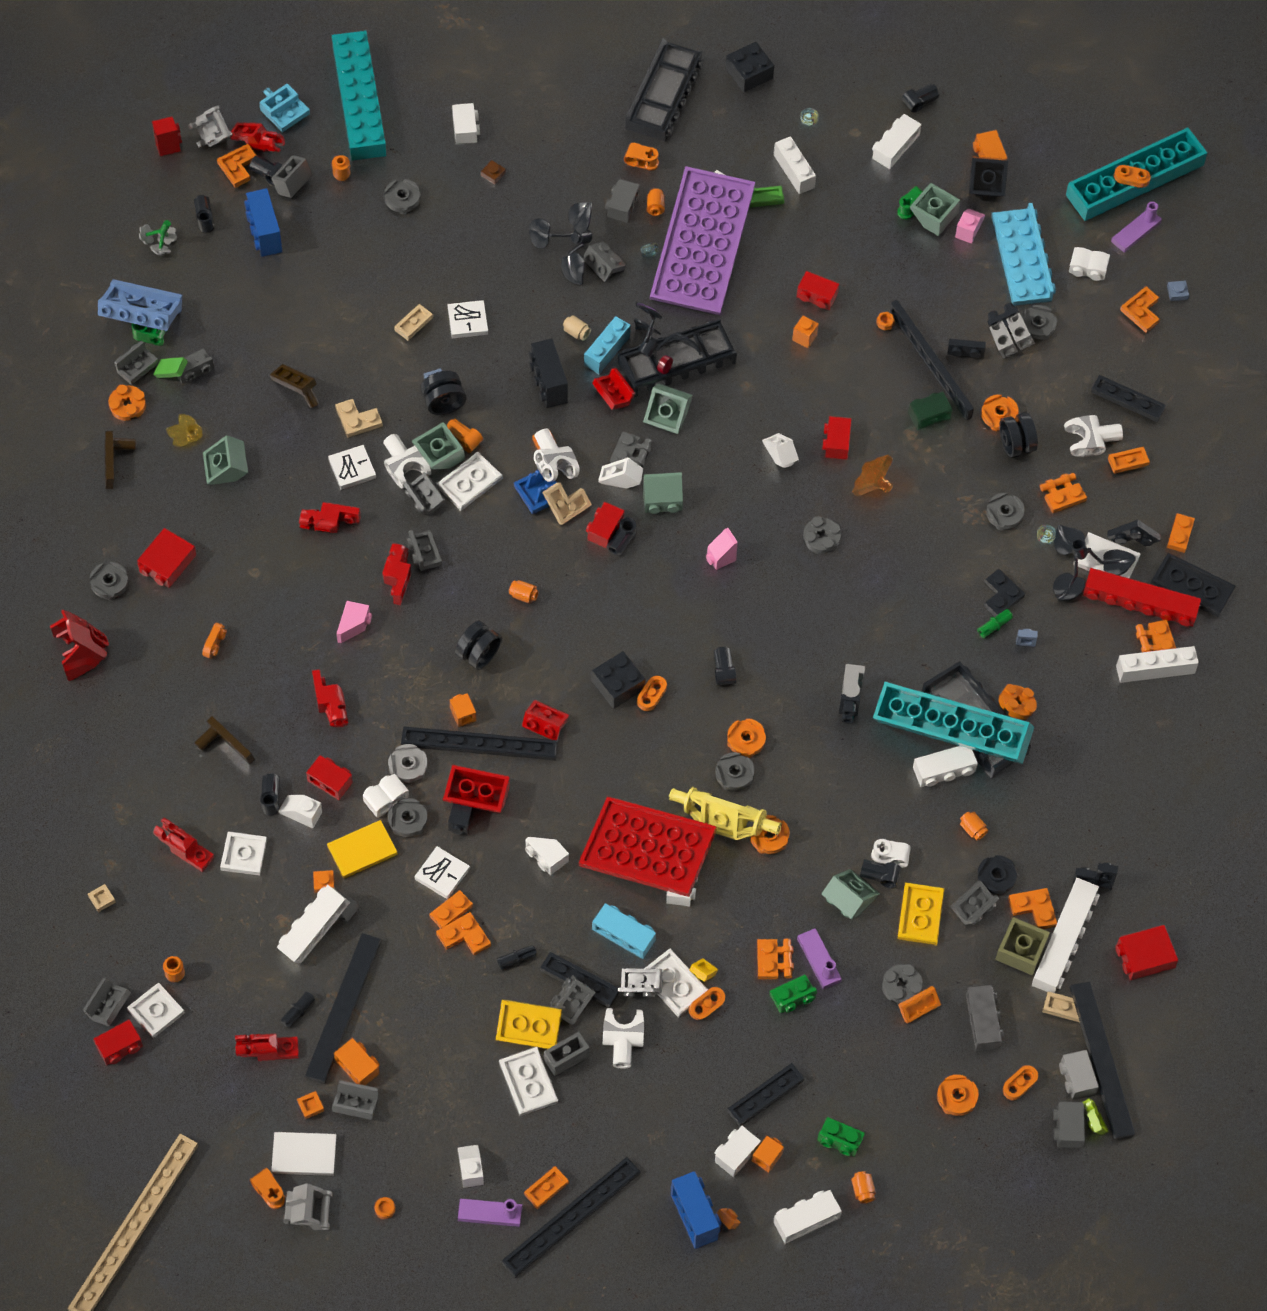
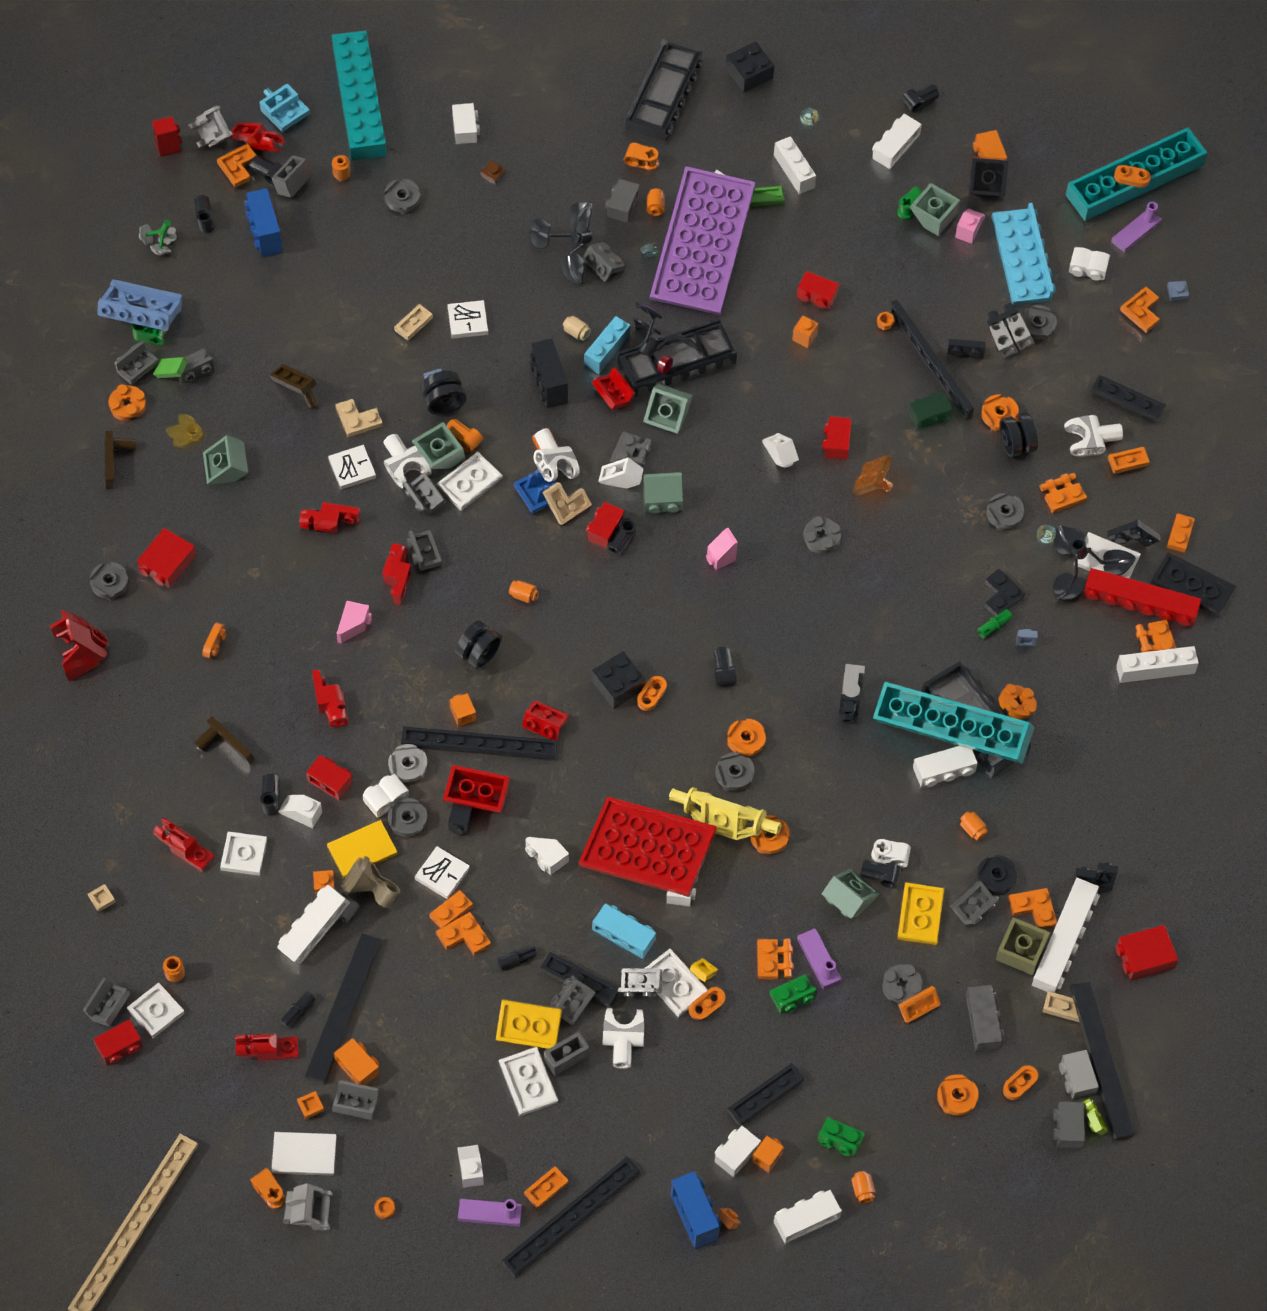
none -> dark tan piece [341,856,400,908]

